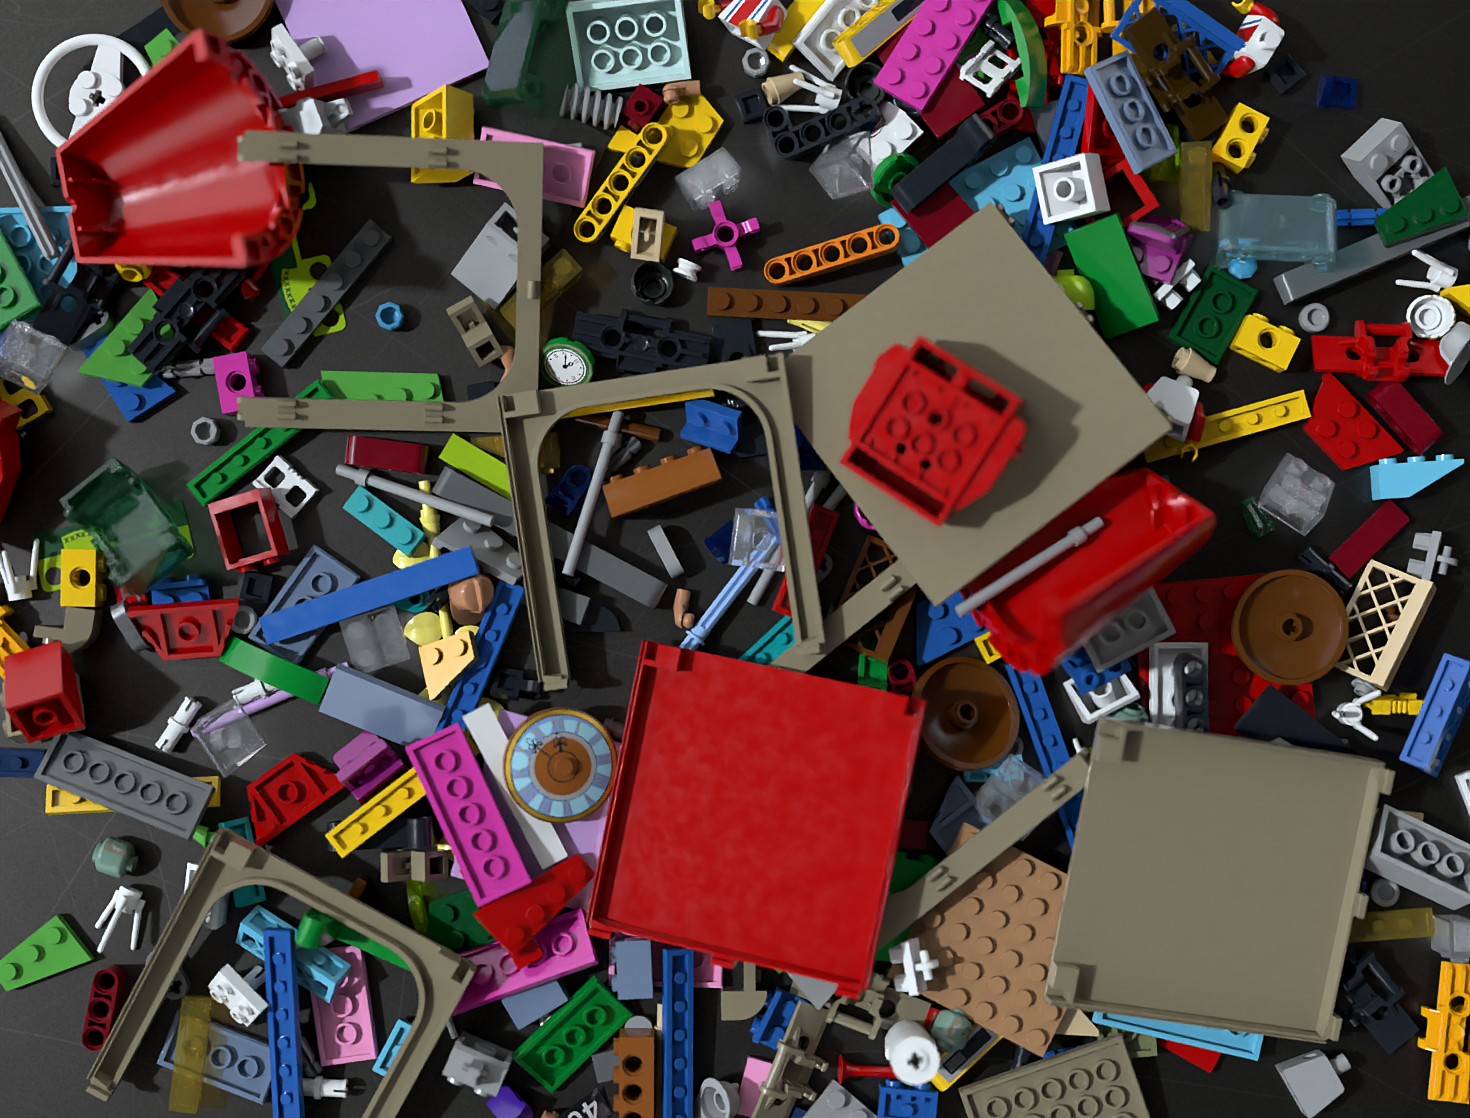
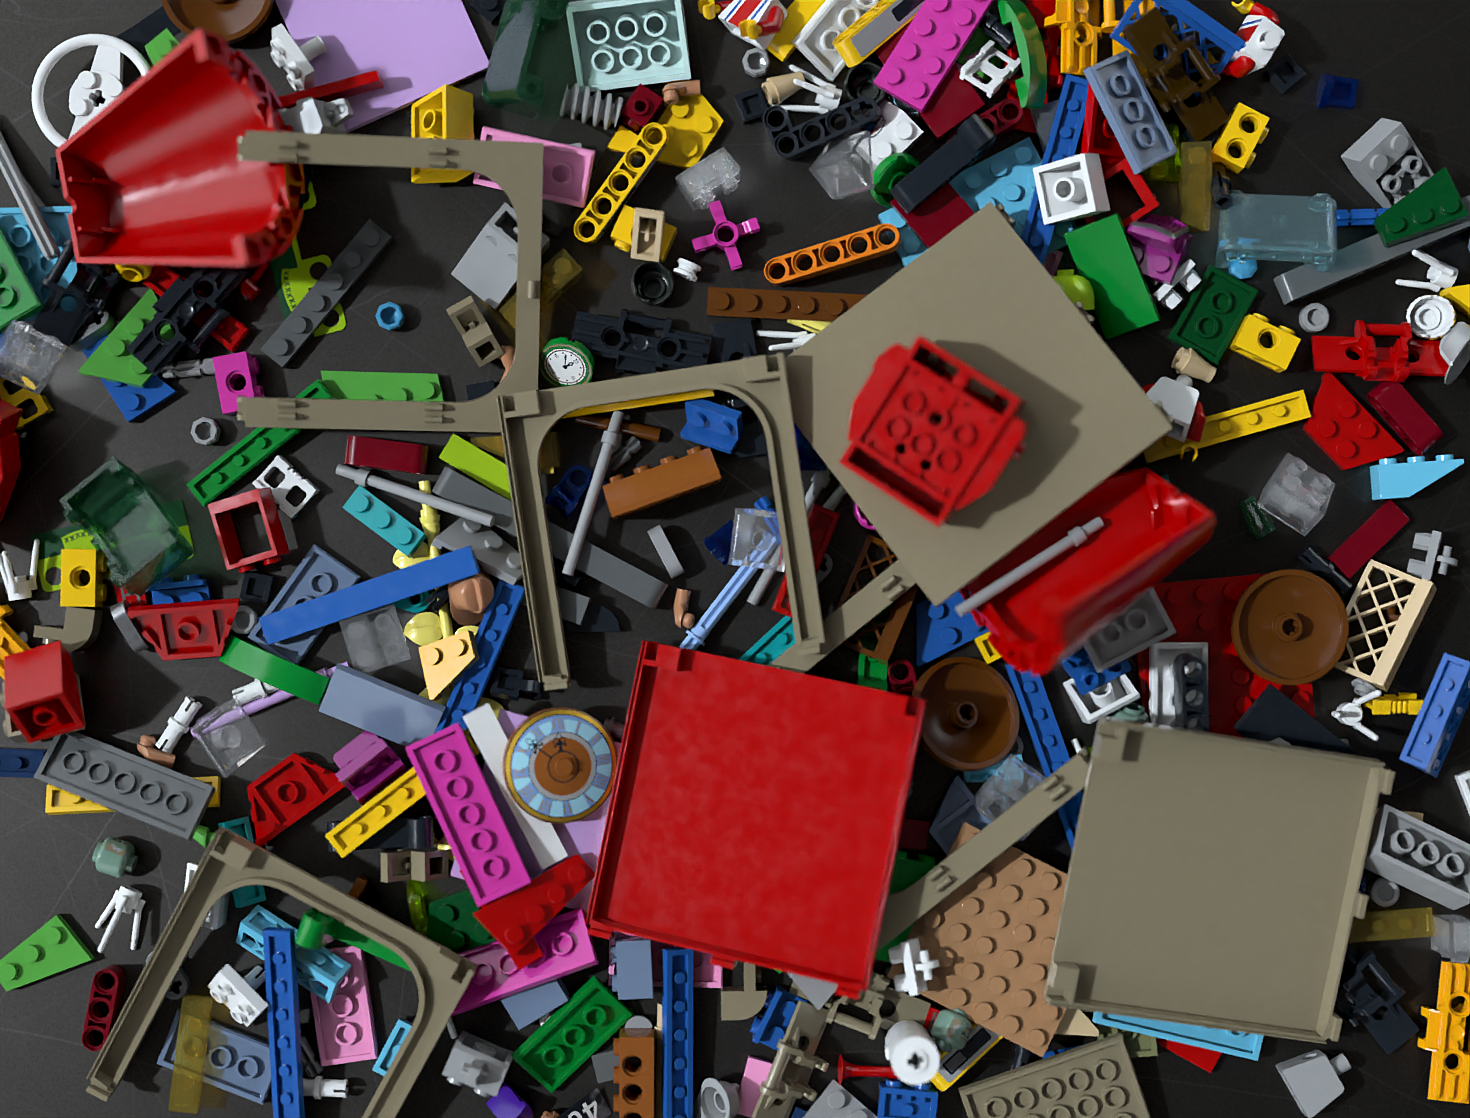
none -> nougat arm [137,734,176,768]

